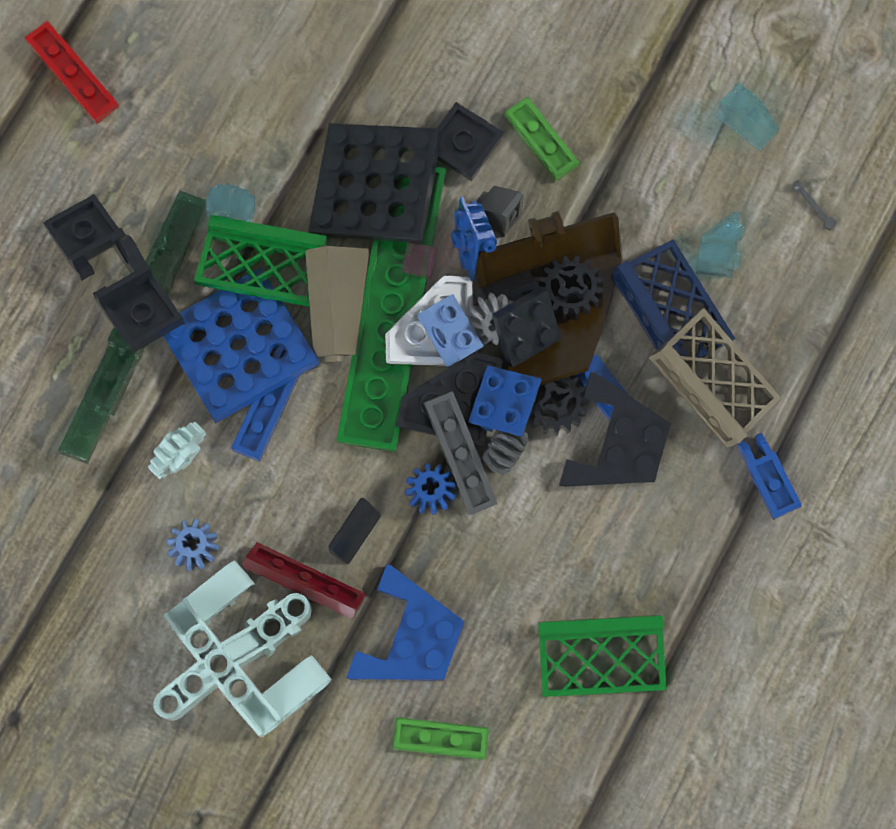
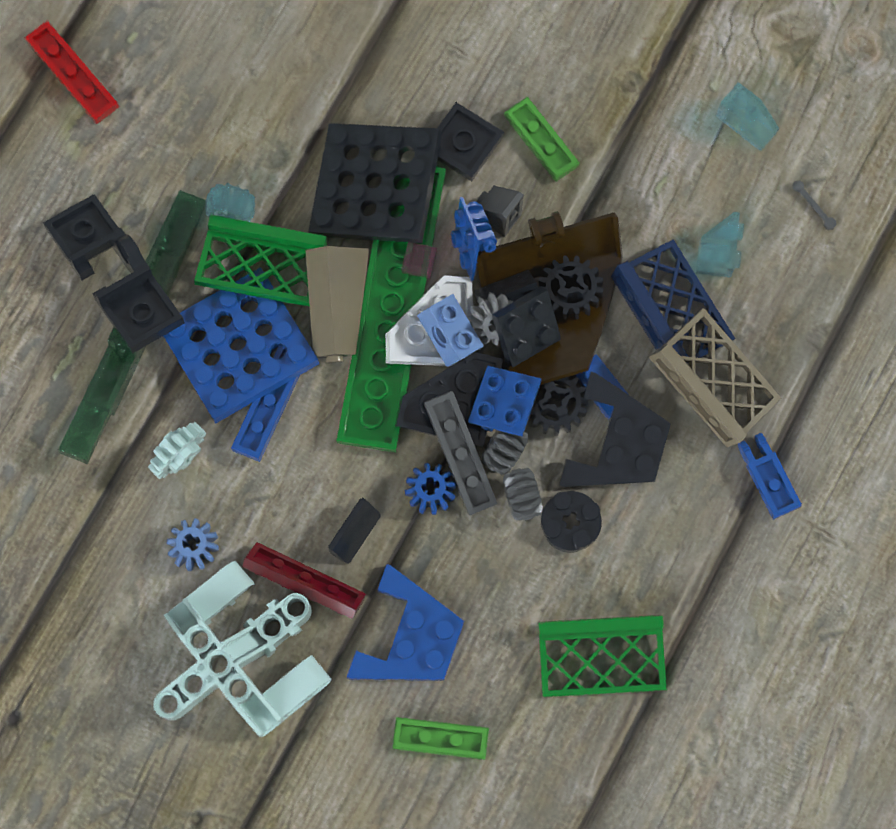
none -> dark grey gear [503,468,543,521]
none -> black plate [541,491,602,553]

